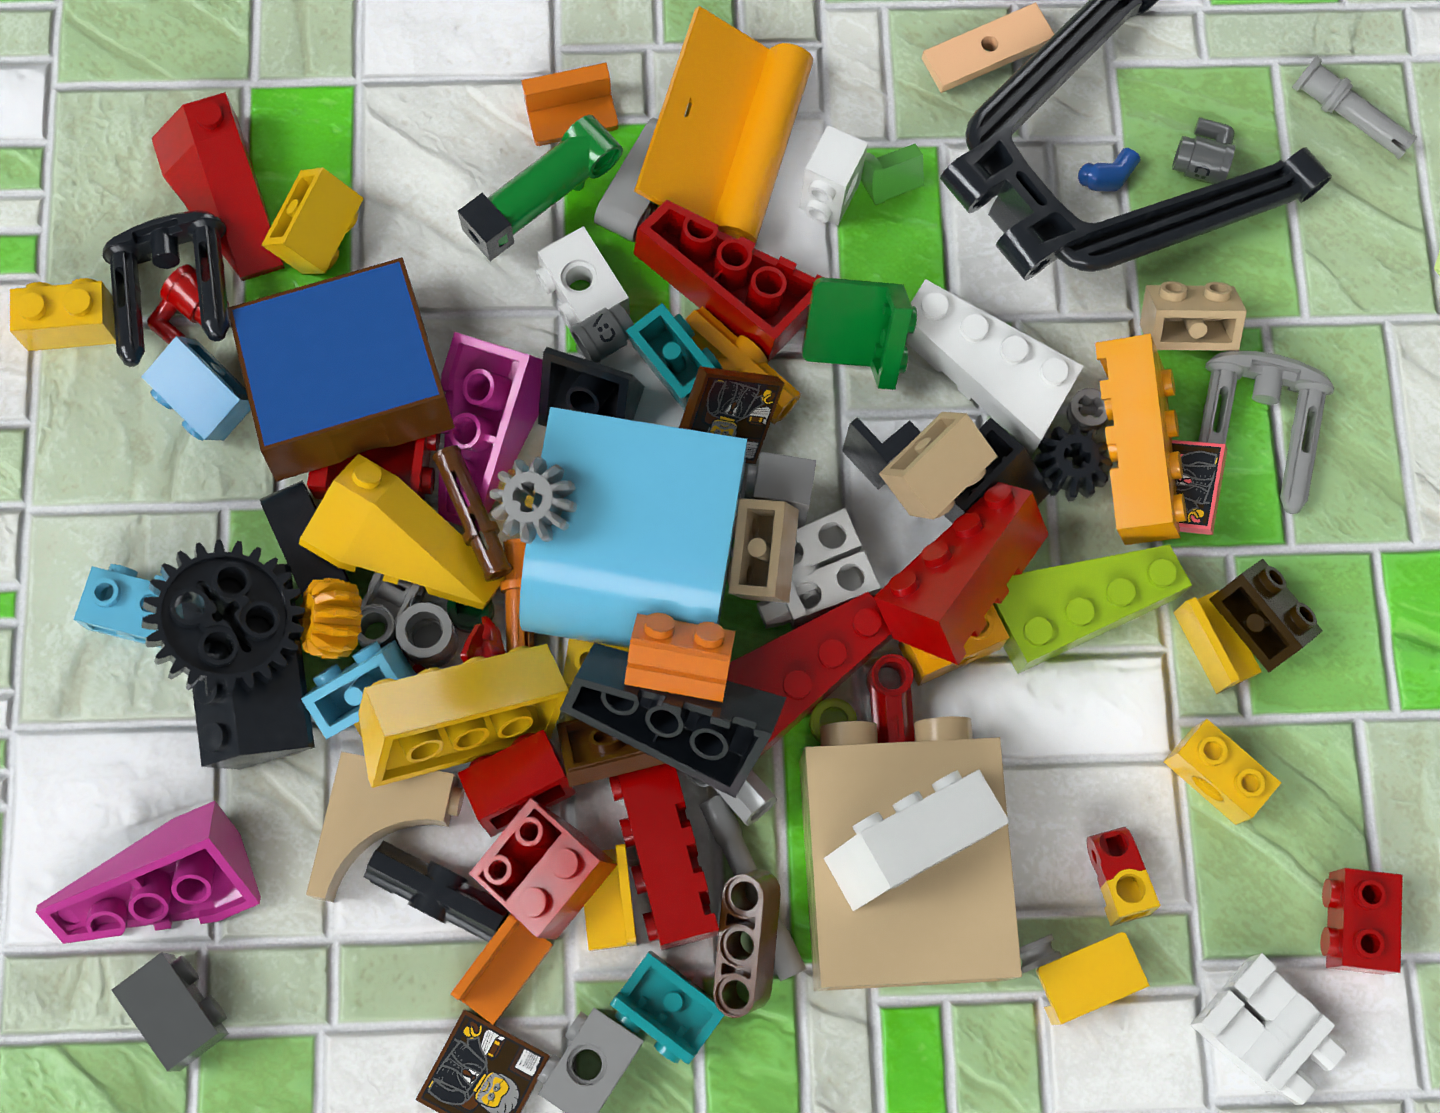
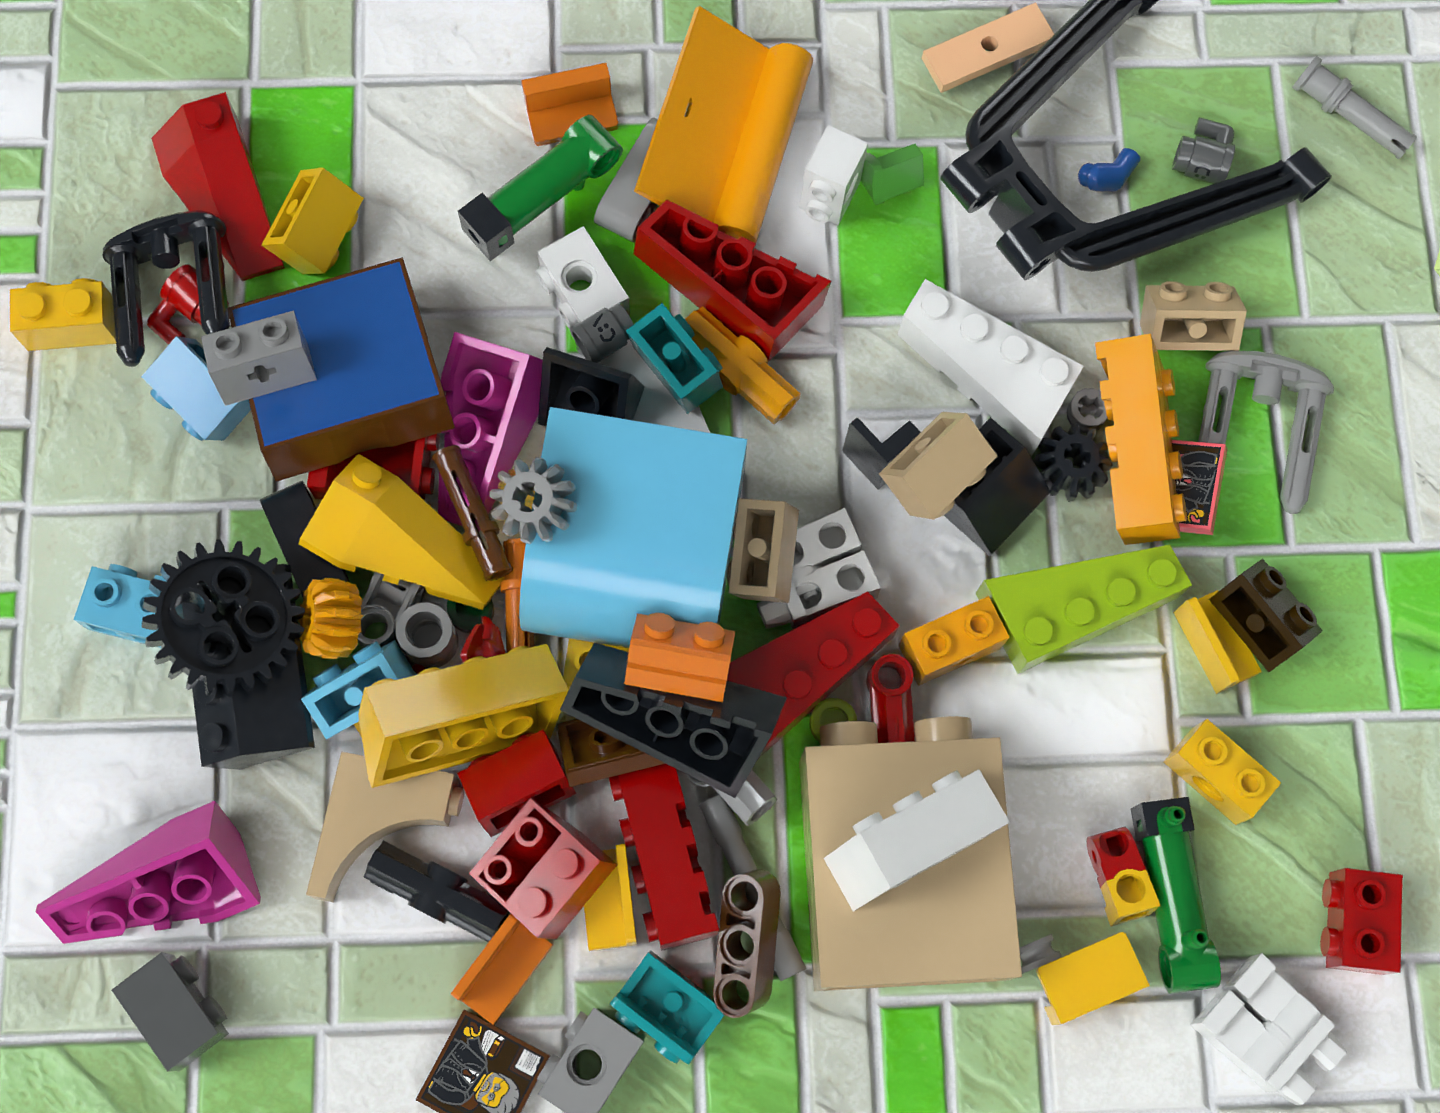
tile [679,366,785,464] -> none
light grey brick [744,452,816,529] -> none
green bracket [801,277,917,390] -> none
red wedge [874,482,1049,665] -> none
none -> light grey brick [201,310,317,406]
none -> green piece [1131,797,1221,994]

